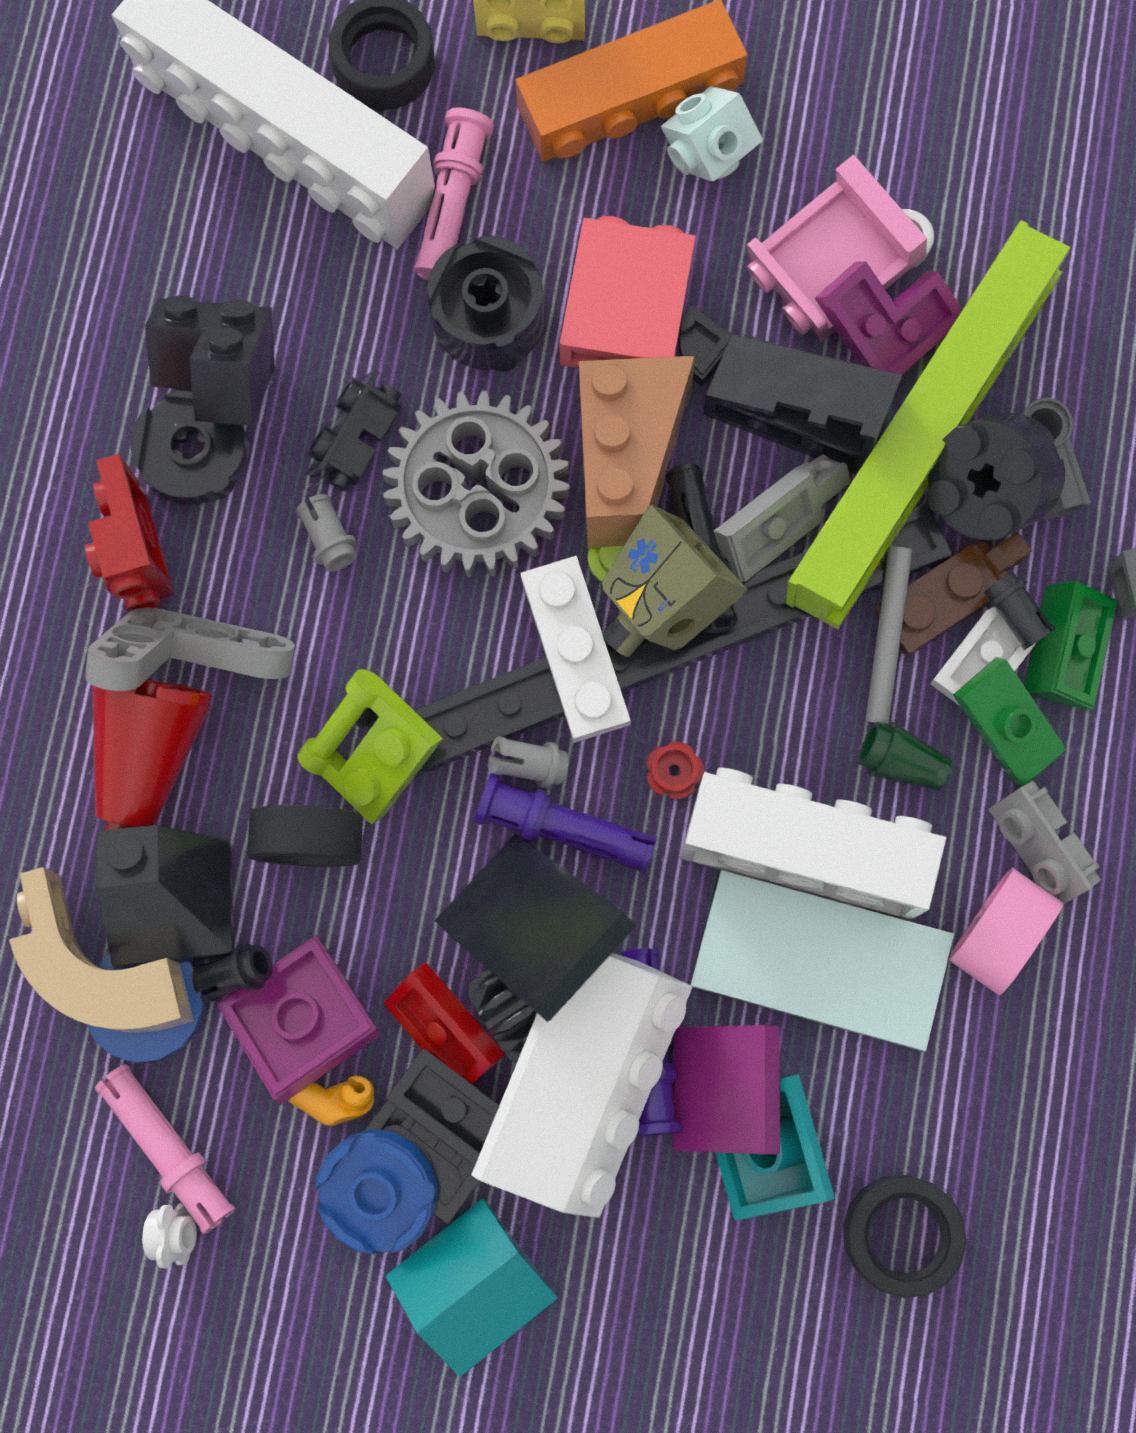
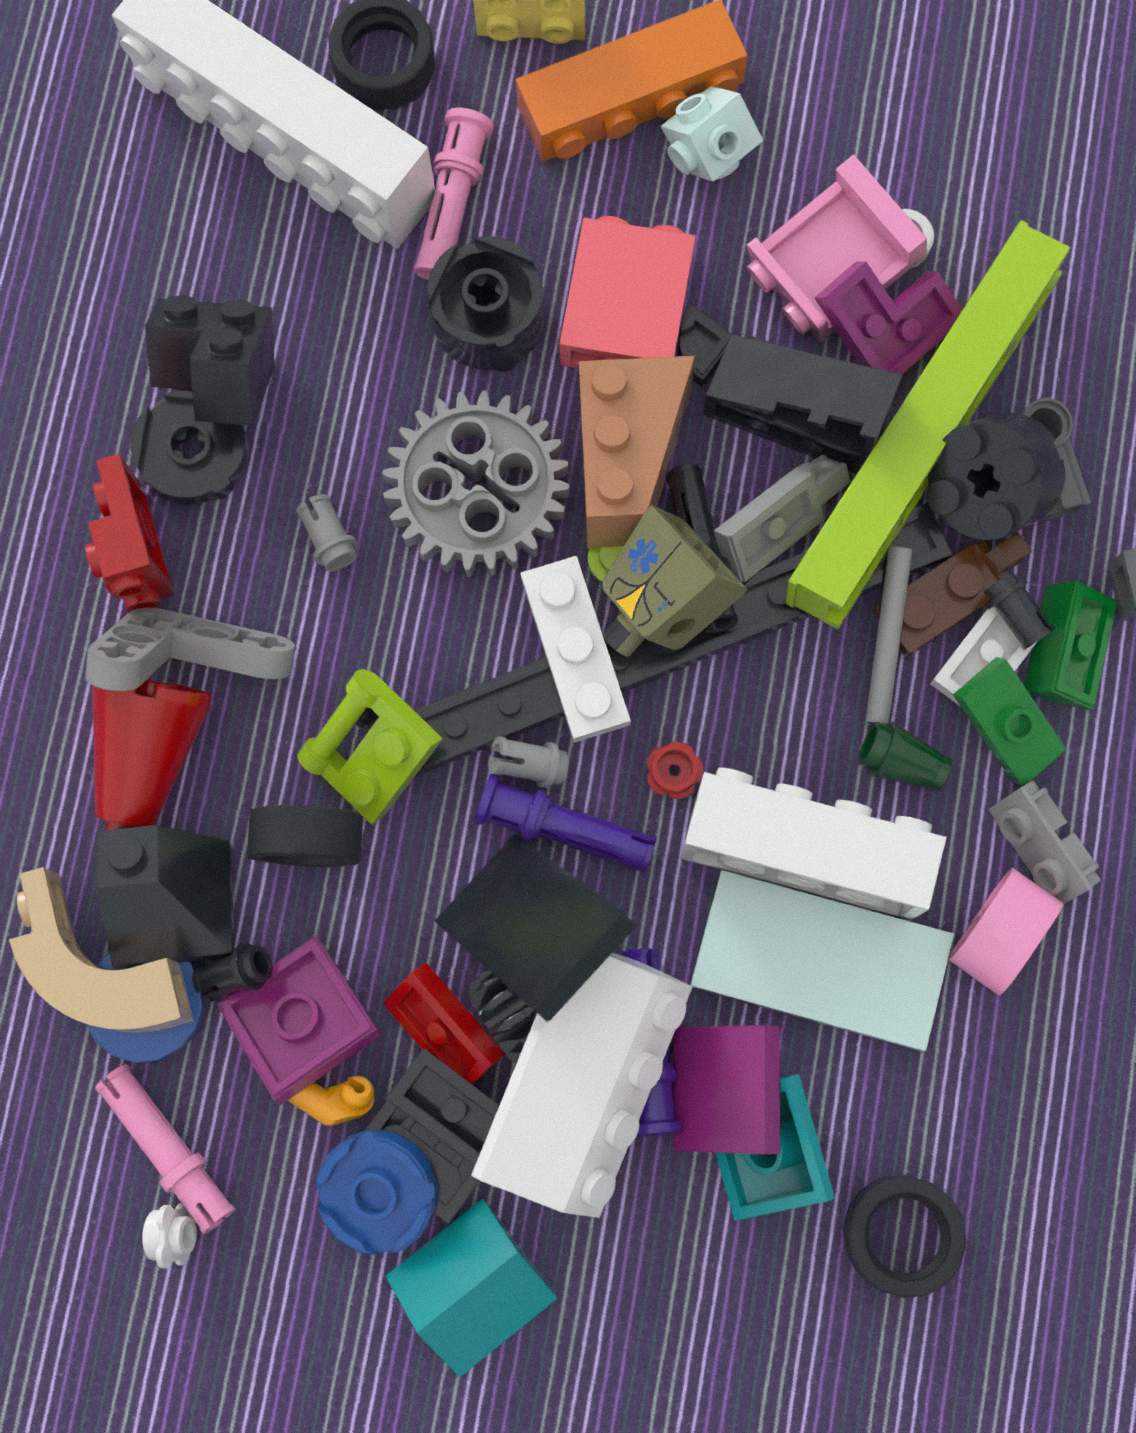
black hinge [306,370,401,492] -> none

